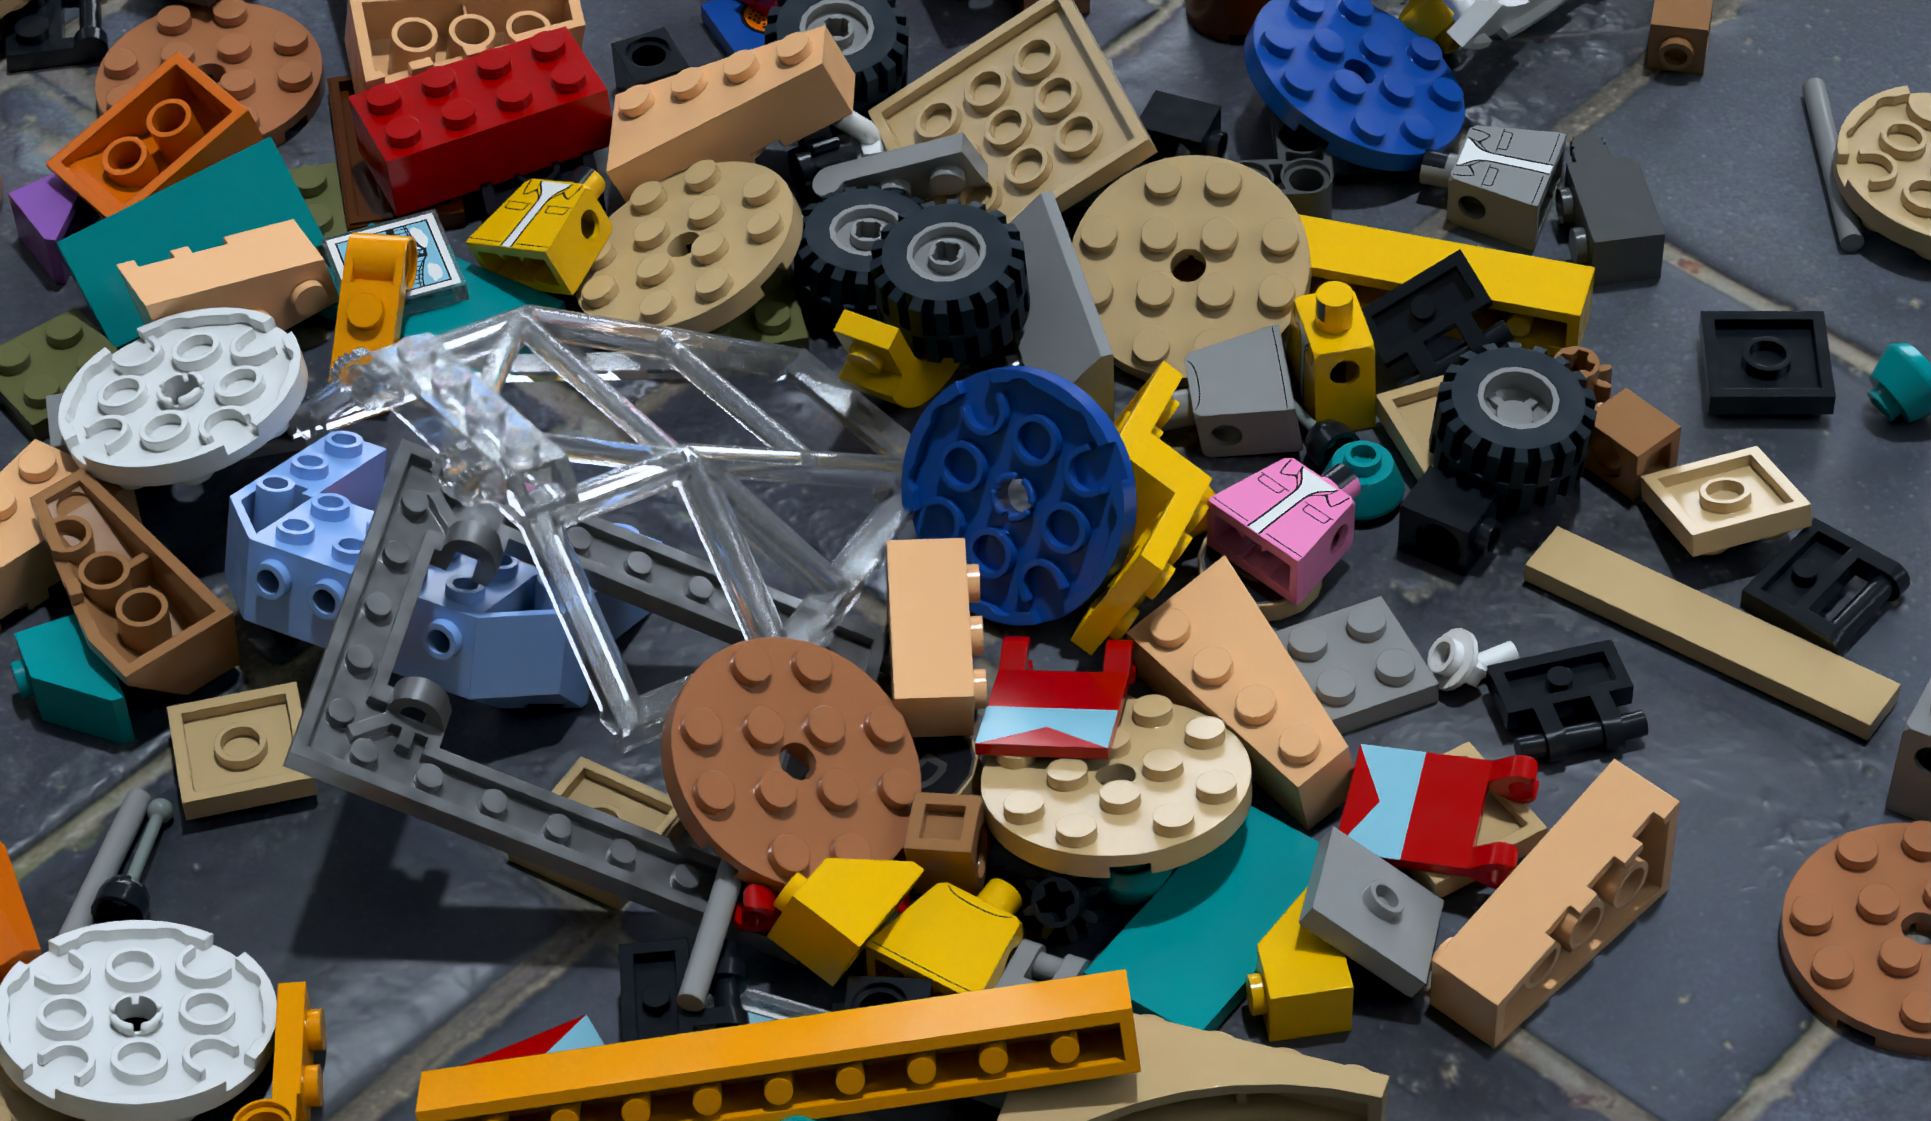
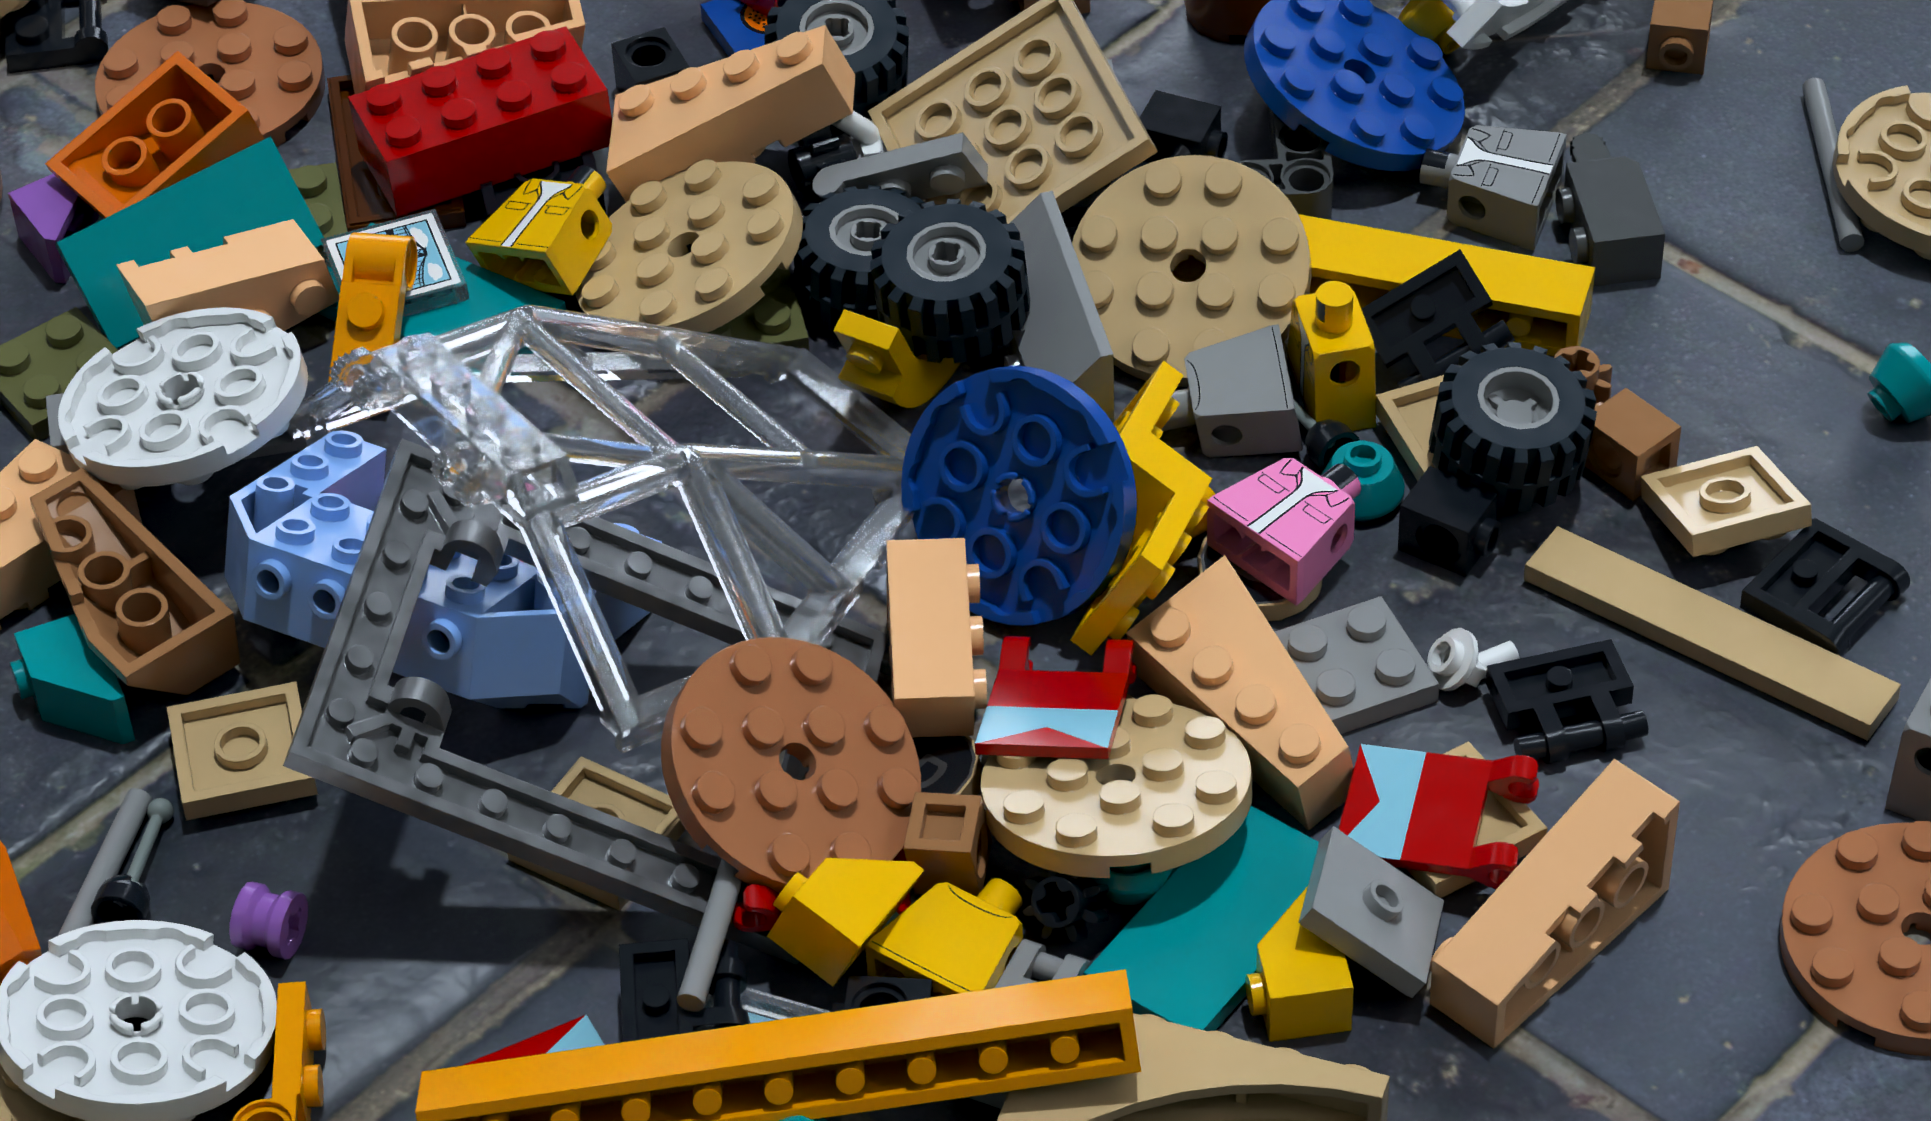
black plate [1699,311,1836,414] -> none
none -> medium lavender wheel [229,881,308,960]

